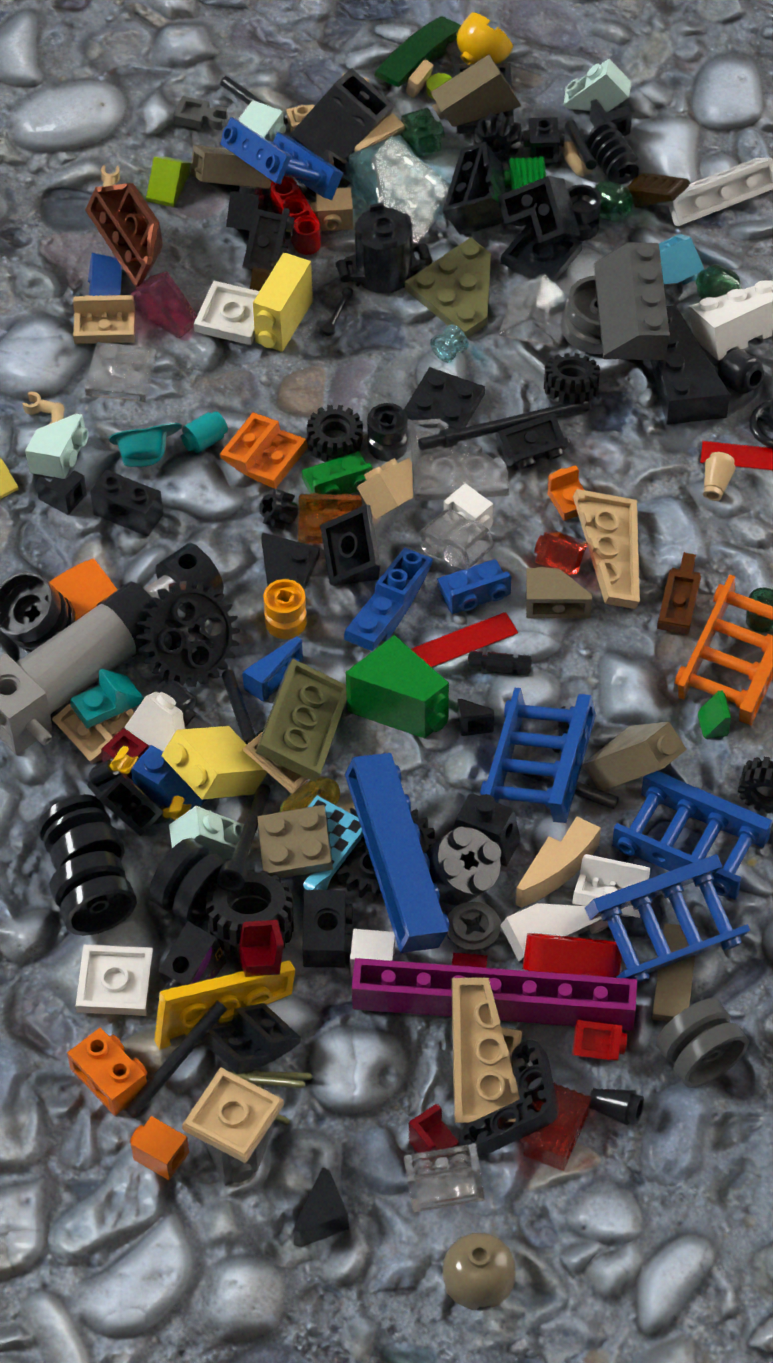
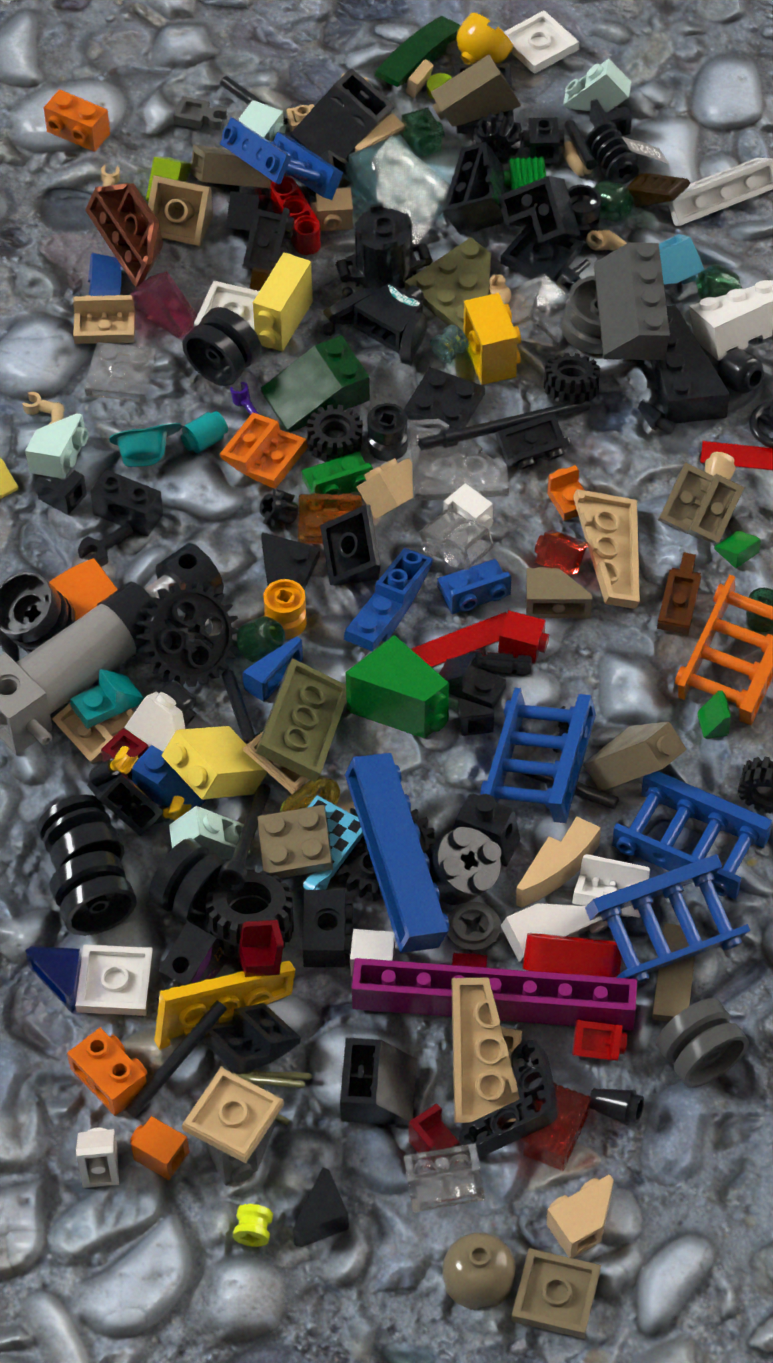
none -> clear blue slope [25,946,82,1013]
none -> orange brick [43,89,110,152]
none -> white slope [76,1128,119,1188]
none -> black bar [78,523,134,567]
none -> tan slope [148,176,213,246]
none -> black wheel [182,307,261,386]
none -> dark purple hand [230,382,260,415]
none -> neon yellow wheel [233,1204,273,1247]
none -> clear green head [237,616,285,663]
none -> dark green slope [261,335,370,433]
none -> black torso [323,284,428,366]
none -> black slope [340,1038,417,1126]
none -> black slope [439,653,506,709]
none -> yellow brick [463,293,521,385]
none -> tan arm [489,275,511,304]
none -> red brick [498,610,550,664]
none -> white plate [504,10,579,74]
none -> dark tan plate [511,1248,601,1339]
none -> tan slope [546,1174,613,1258]
none -> black hand [560,259,591,291]
none -> tan arm [586,230,627,251]
none -> light grey sticker [622,137,669,164]
none -> black bar [638,399,676,434]
none -> dark tan slope [658,462,745,544]
none -> green slope [714,530,761,568]

